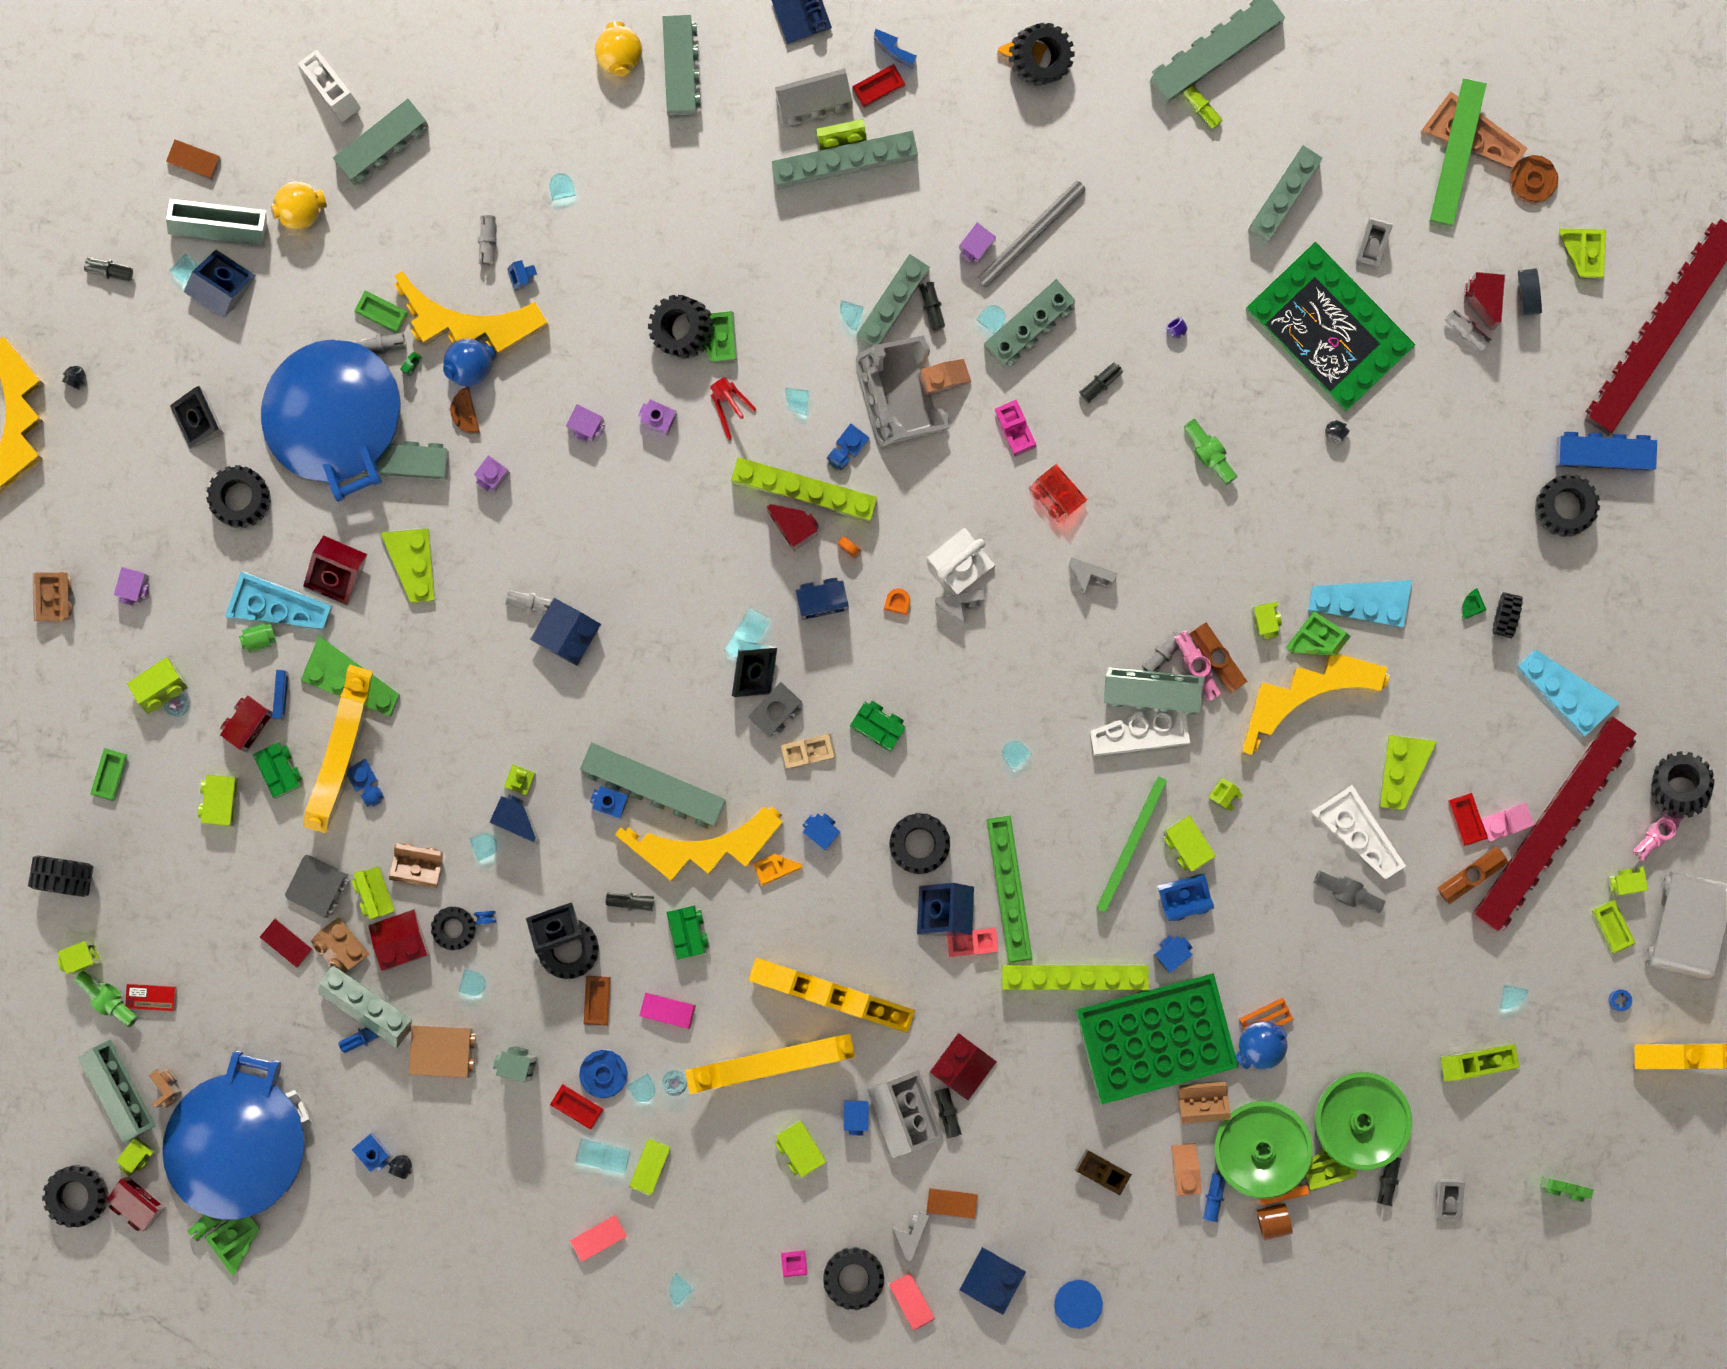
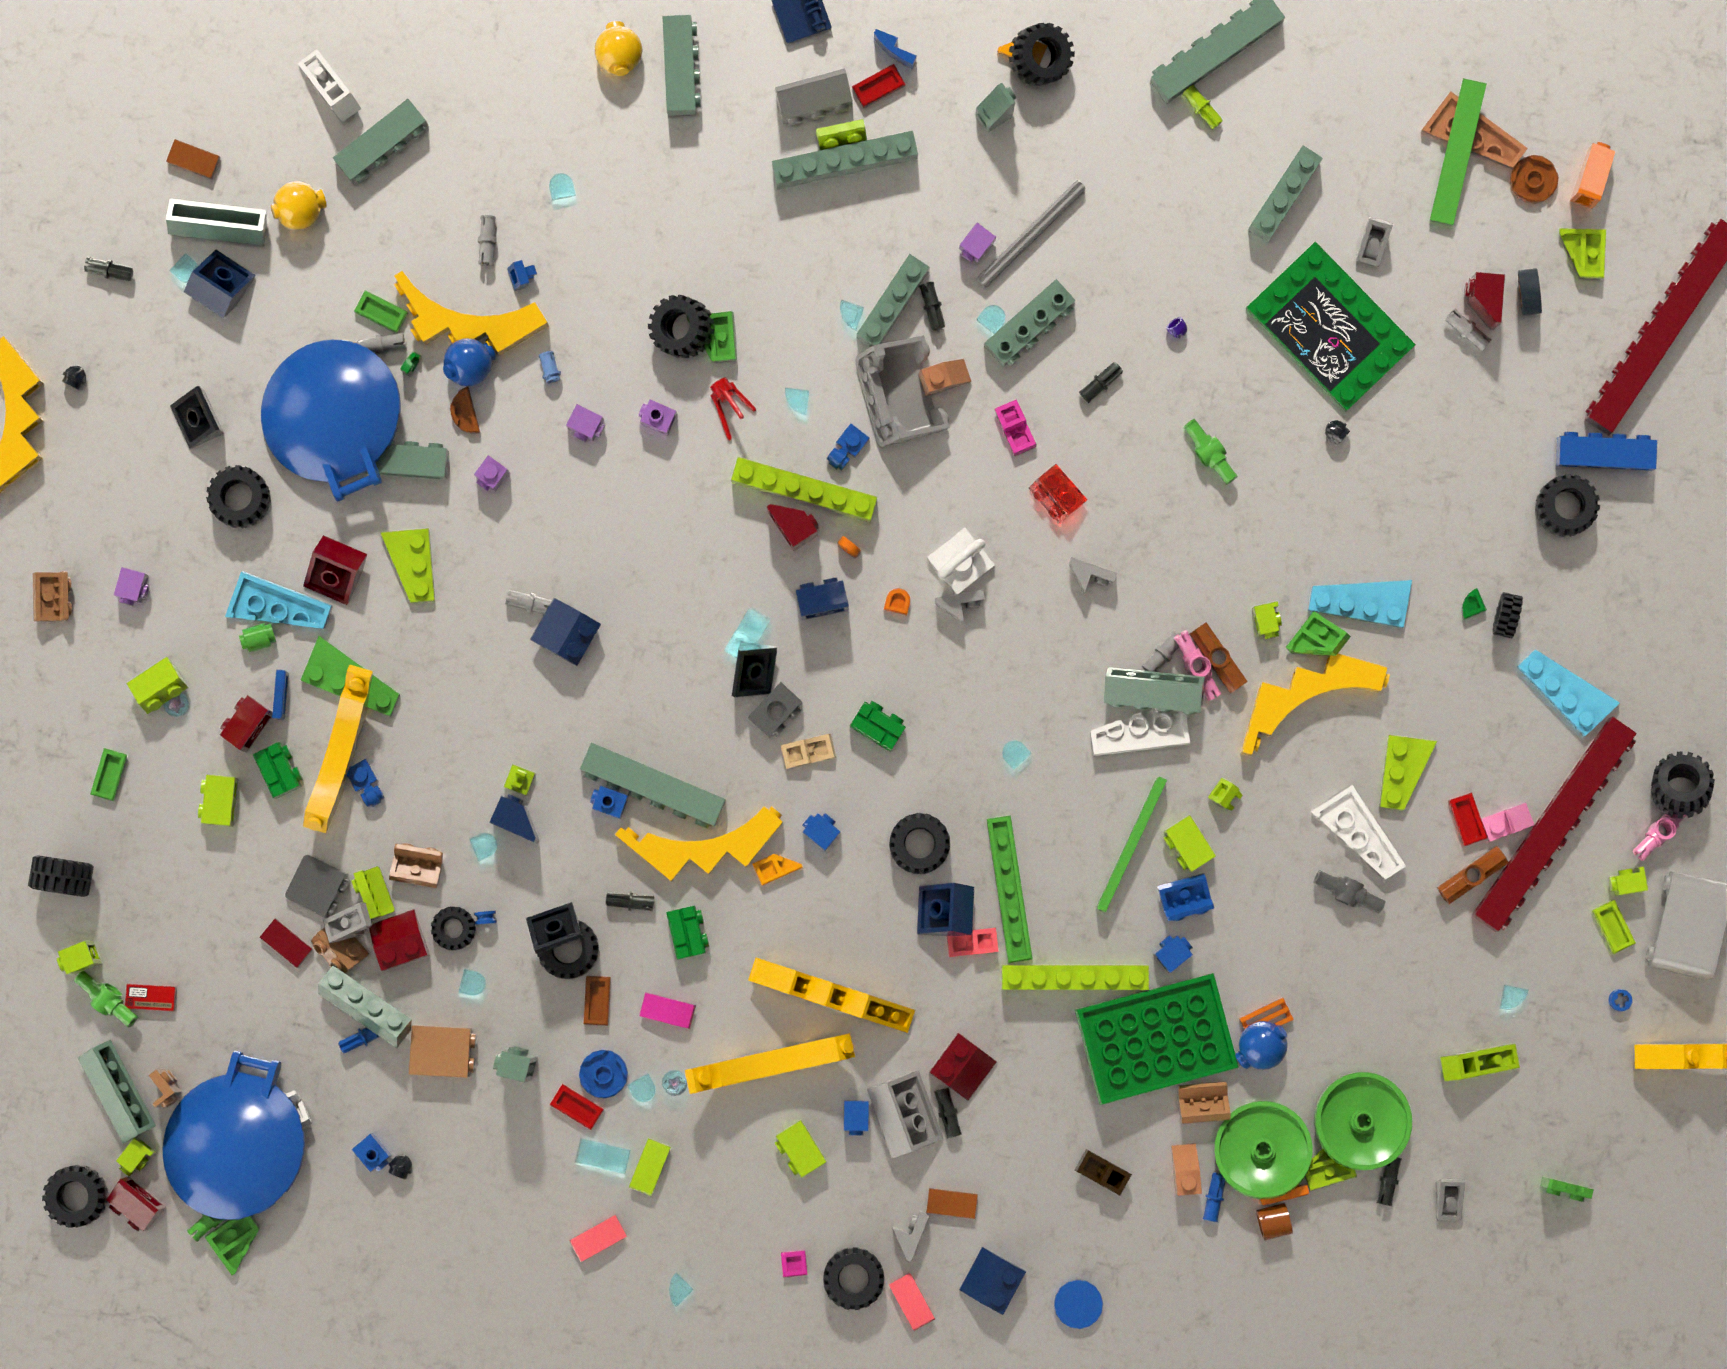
none -> light grey slope [323,903,372,943]
none -> medium blue pin [539,351,561,383]
none -> sand green slope [975,83,1016,132]
none -> slope [1570,142,1616,209]

